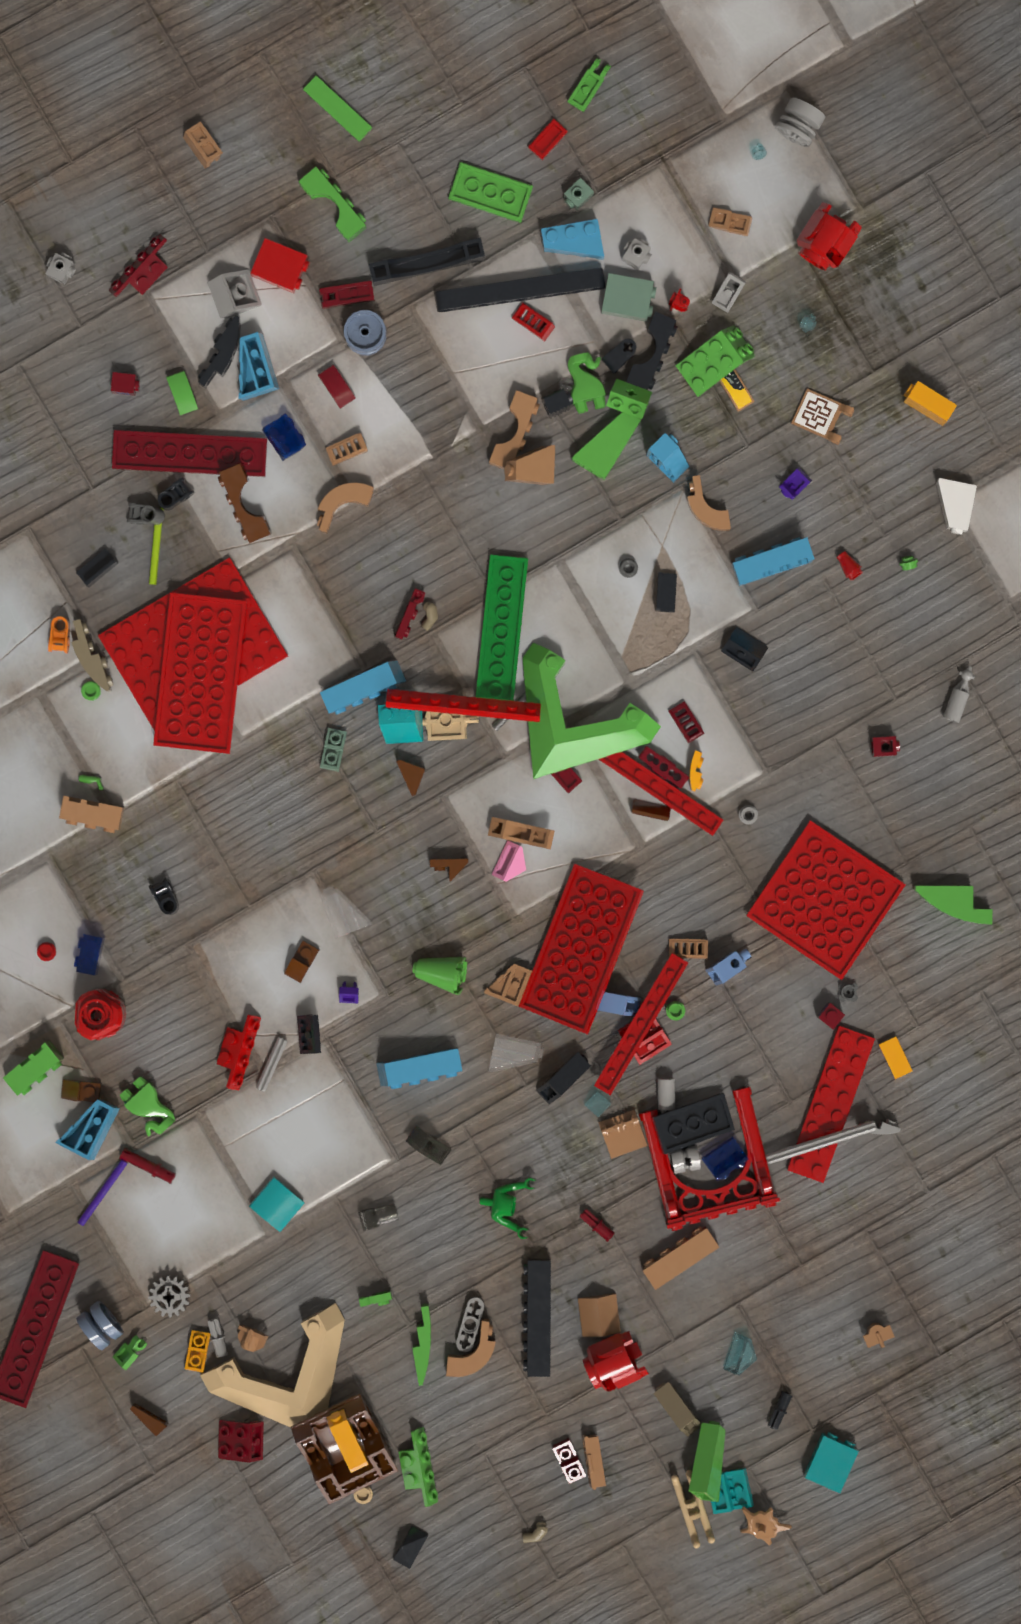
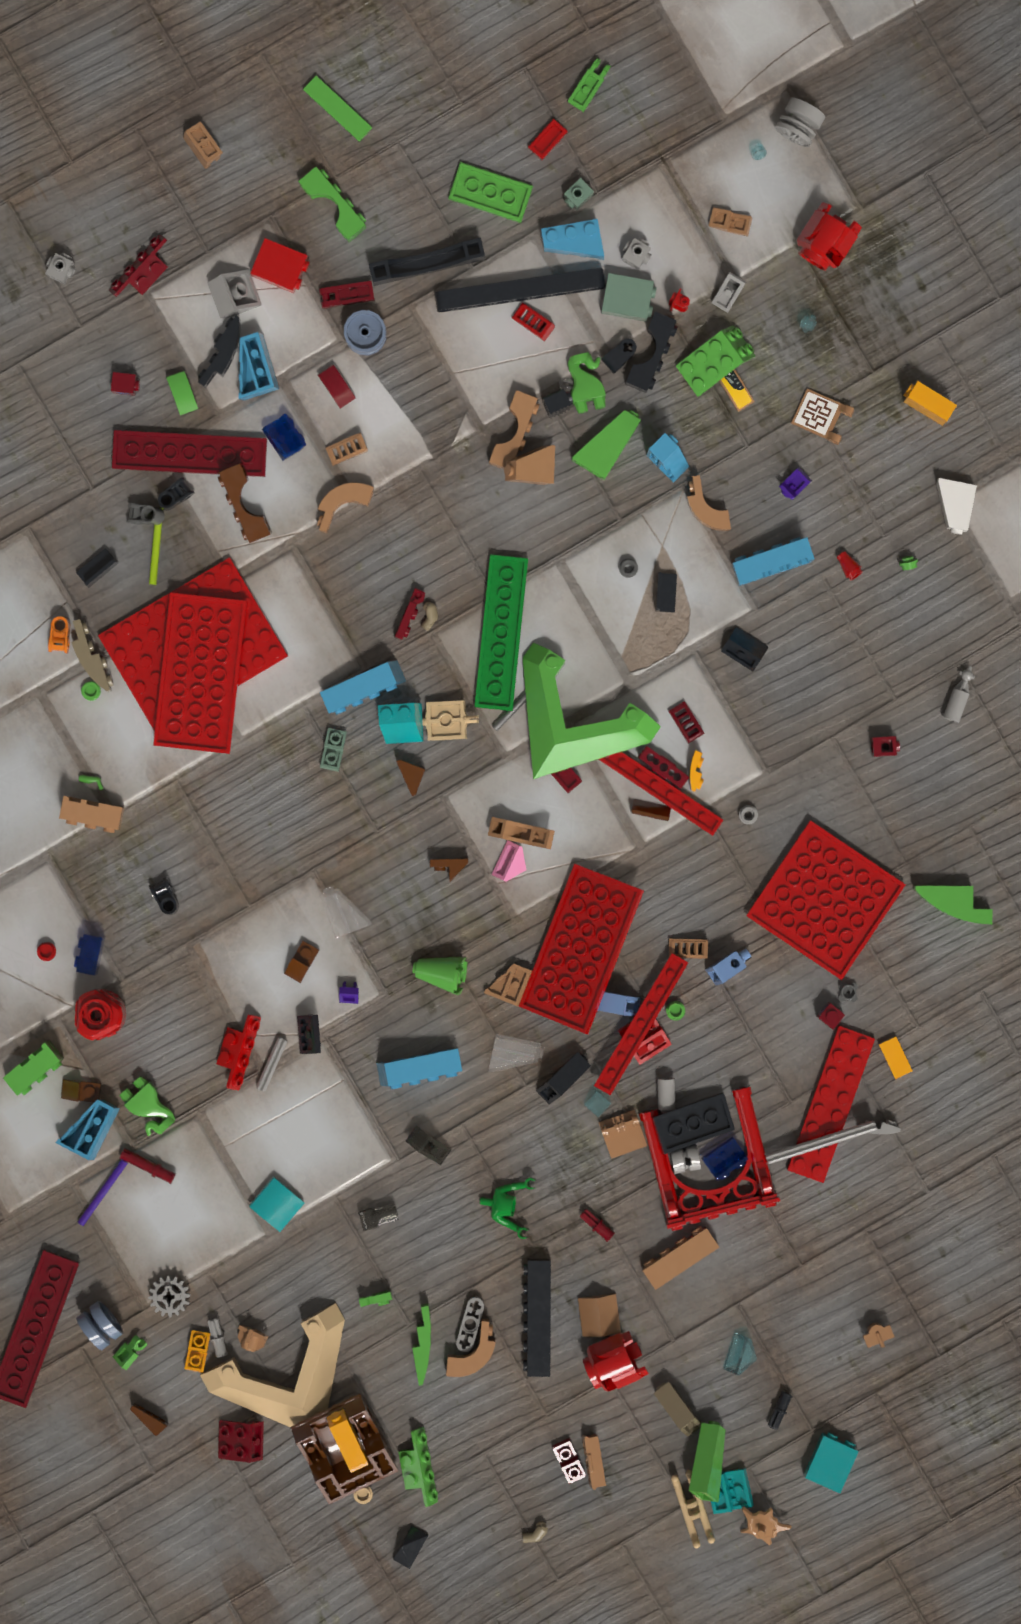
red plate [386,689,541,722] -> none
bright green brick [606,379,652,419] -> none

